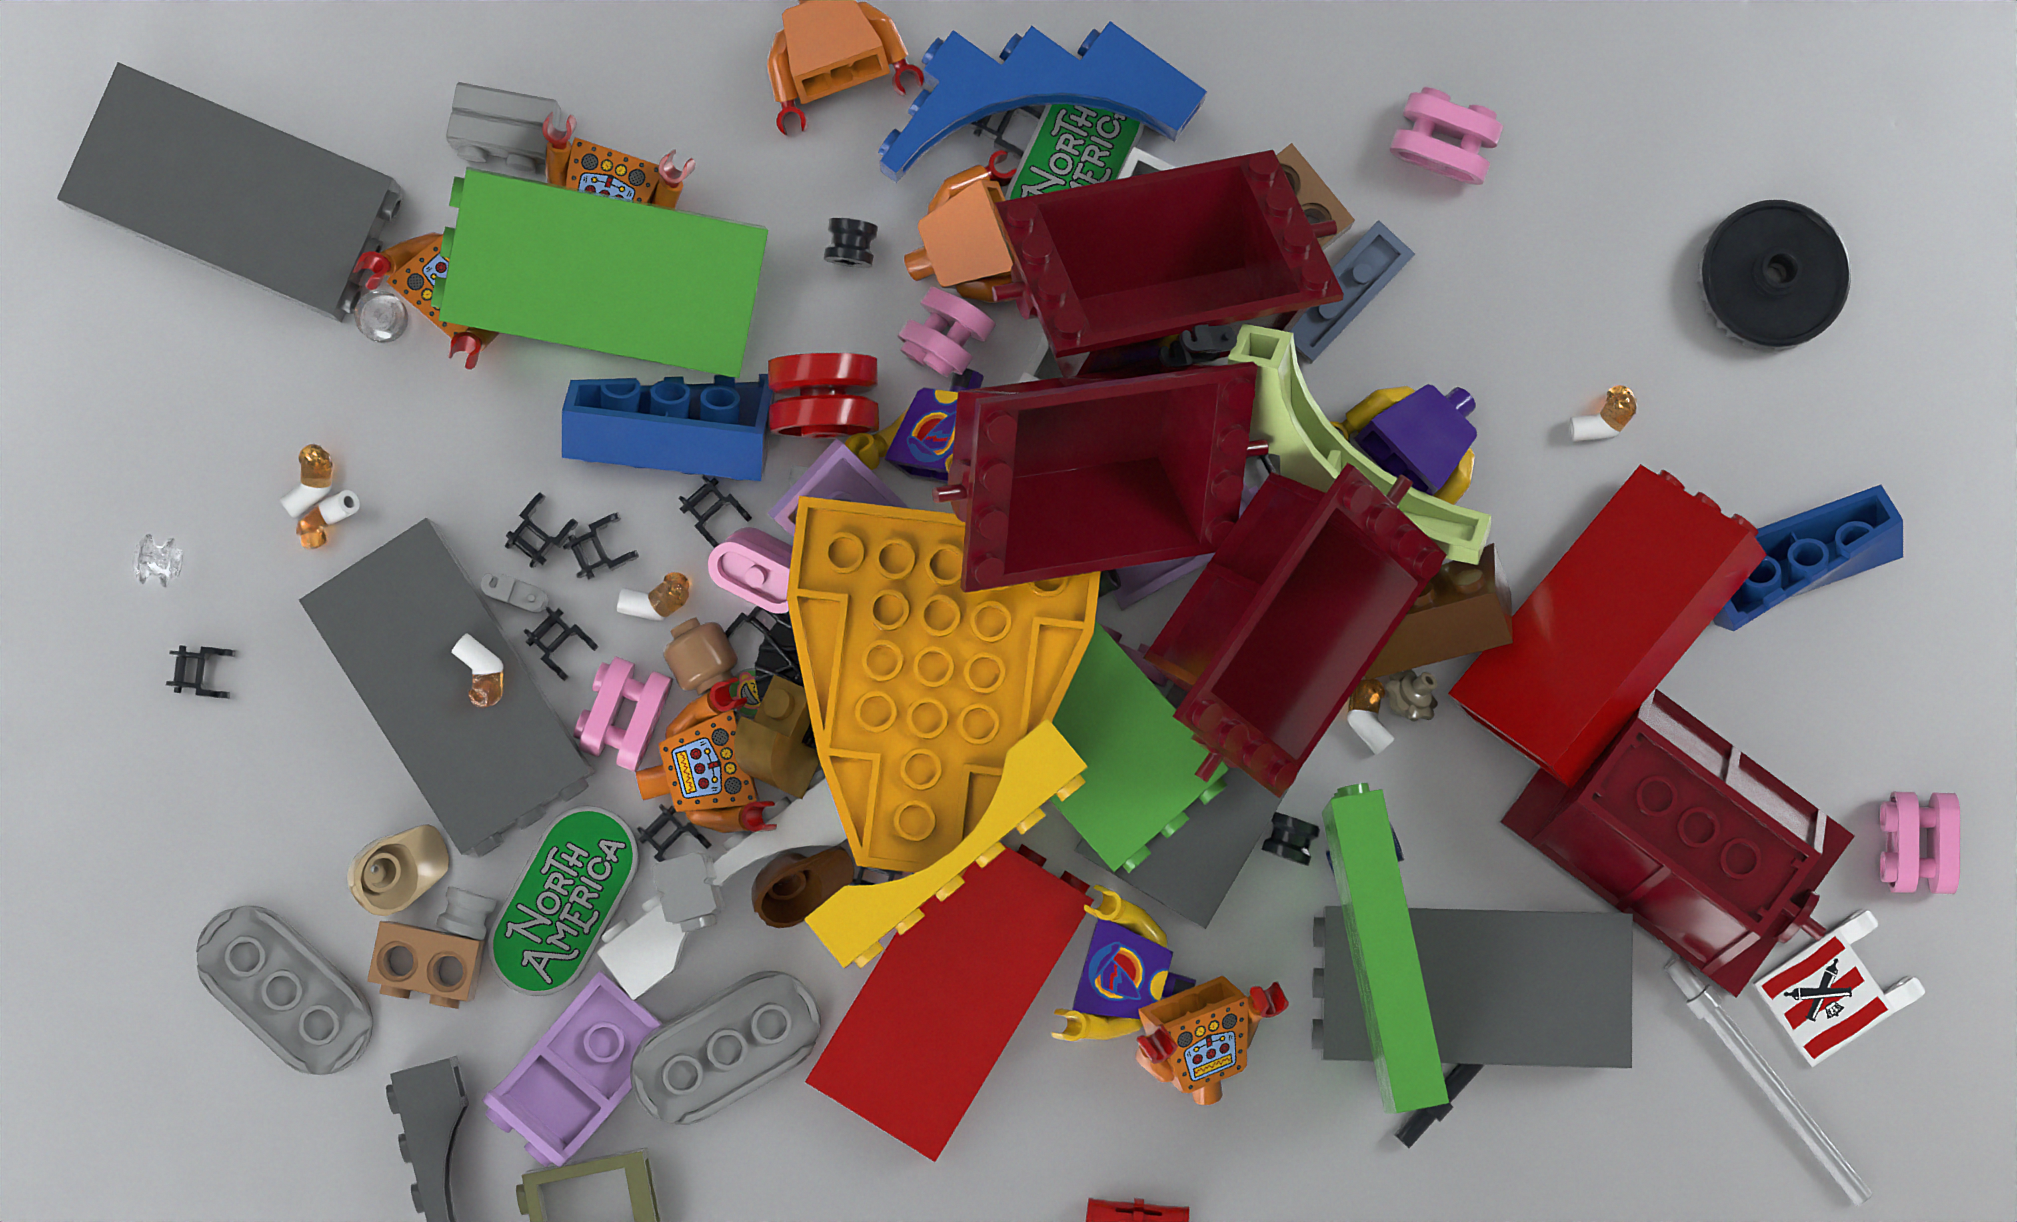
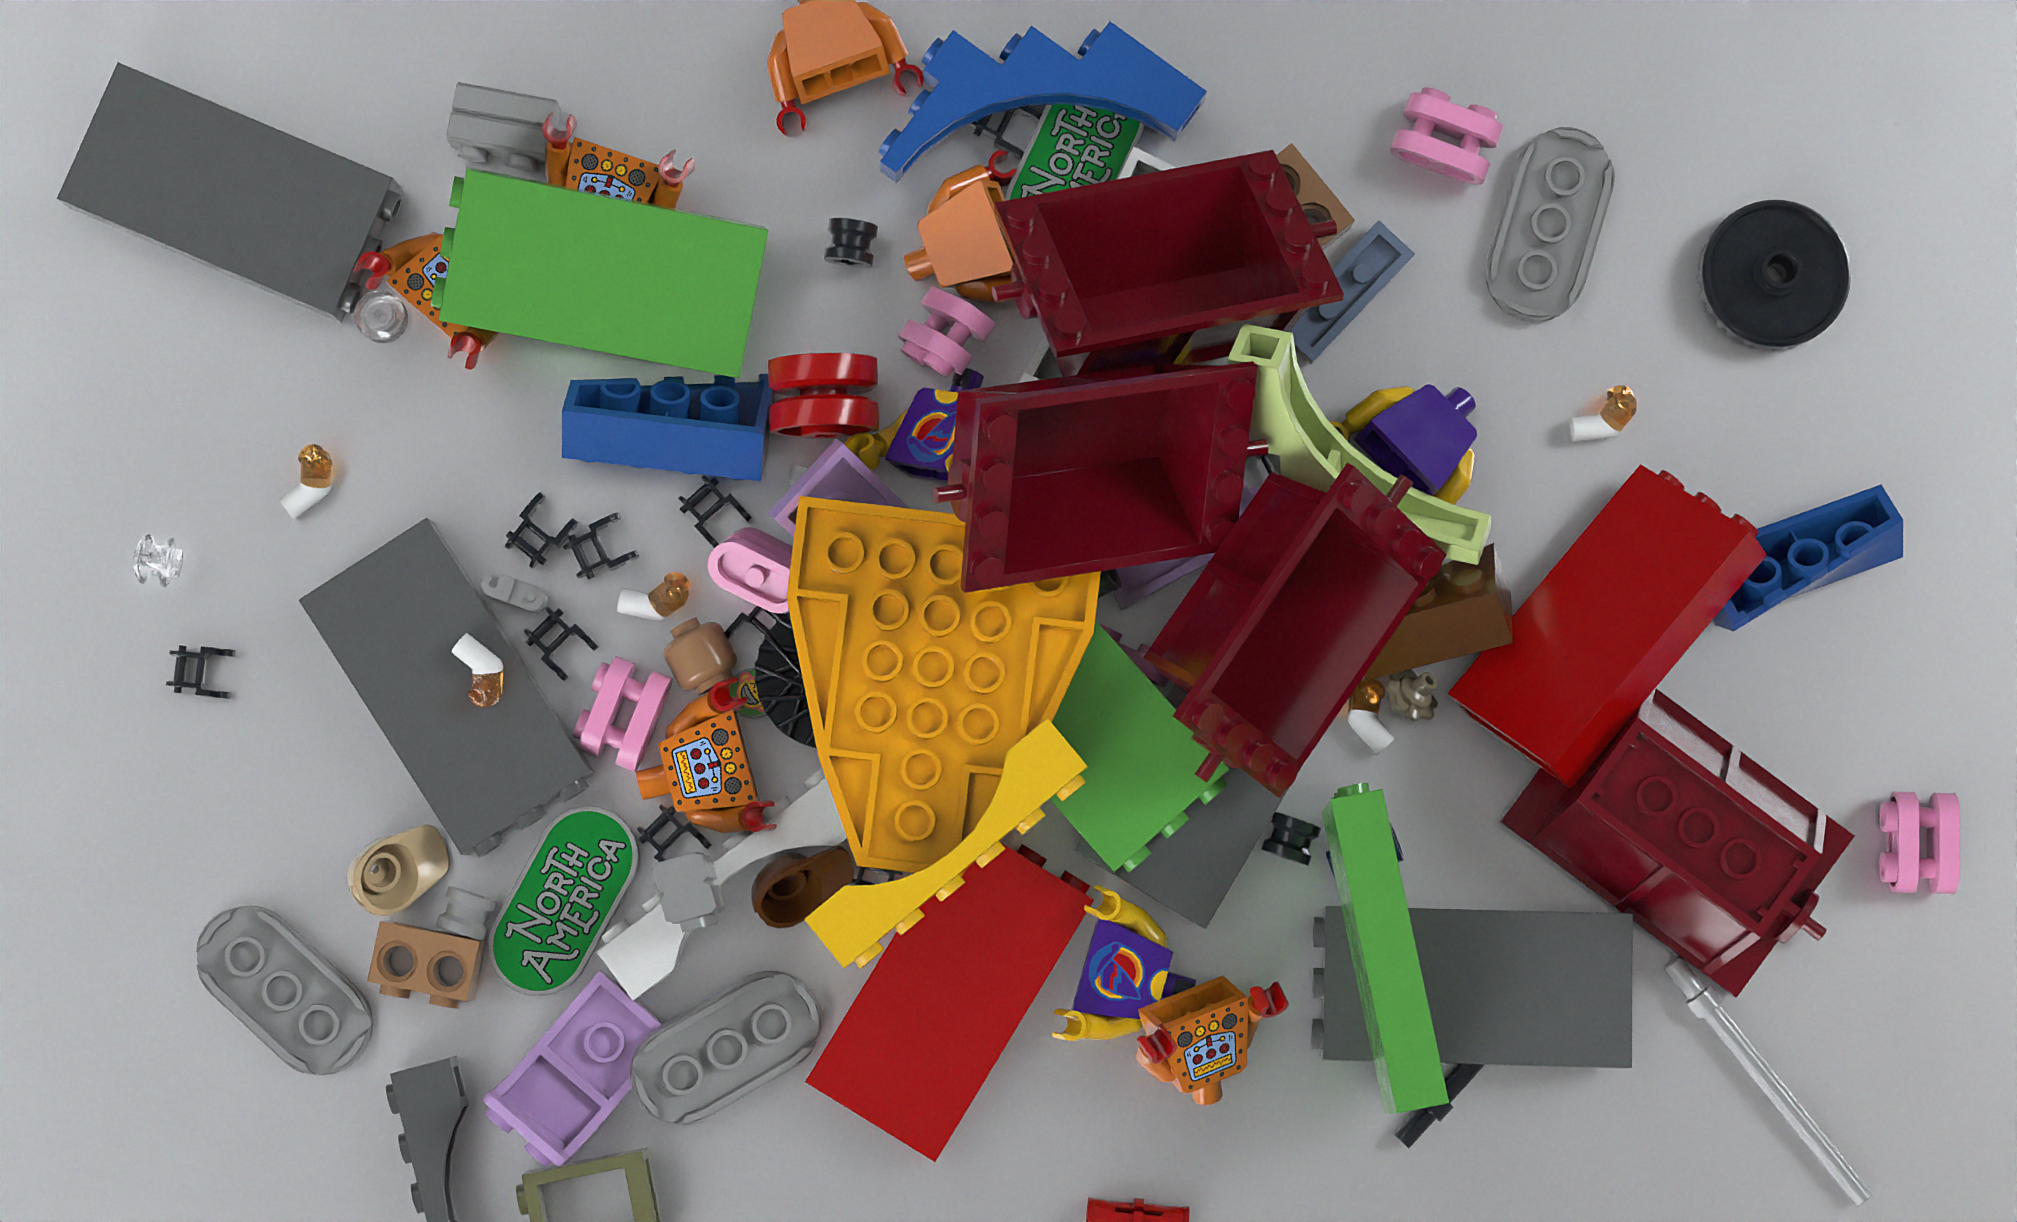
arm [296,490,360,550] -> none
pearl gold brick [734,674,820,799] -> none
black piece [1158,324,1237,369] -> none
flag [1753,909,1925,1068] -> none
none -> light grey tile [1485,127,1615,322]

